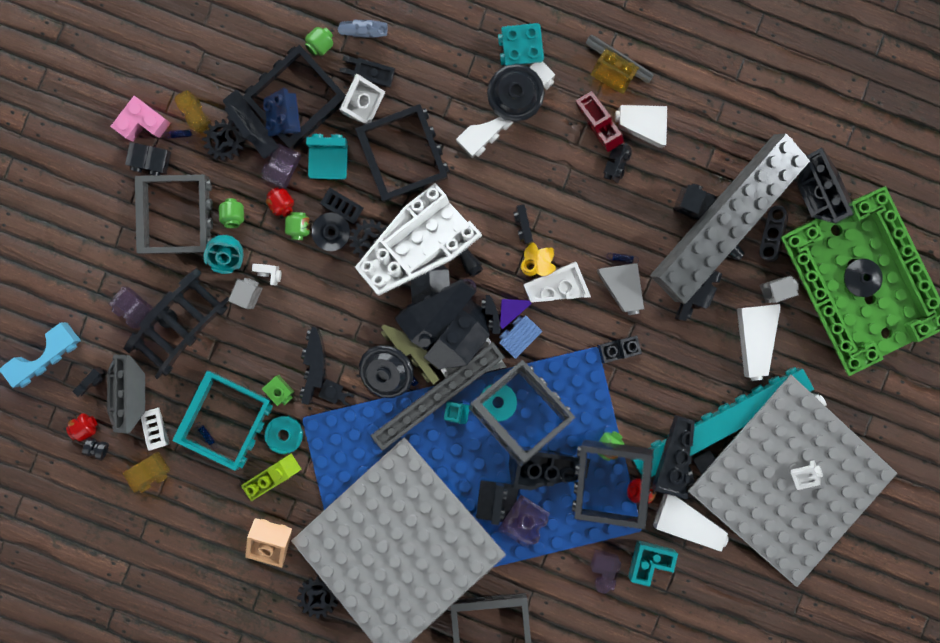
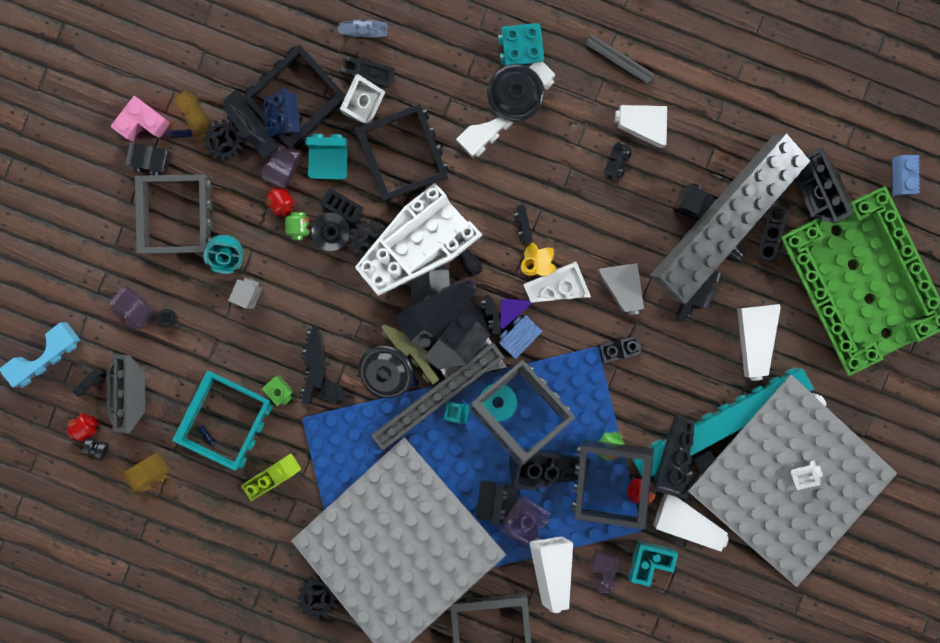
black fence [123,268,229,379] -> none
white slope [141,408,170,451] -> none
bright green head [219,198,244,228] -> none
light nougat slope [245,518,292,568] -> none
white bracket [252,264,281,285] -> none
teal tile [264,416,303,454] -> none
bright green head [304,27,333,56] -> none
dark red slope [575,91,624,152] -> none
clear yellow brick [591,49,639,94] -> none
clear blue piece [607,253,639,264] -> none
light grey brick [760,276,799,303] -> none
black dish [844,259,883,297] -> none
none -> white slope [530,537,573,613]
none -> medium blue brick [892,155,920,196]

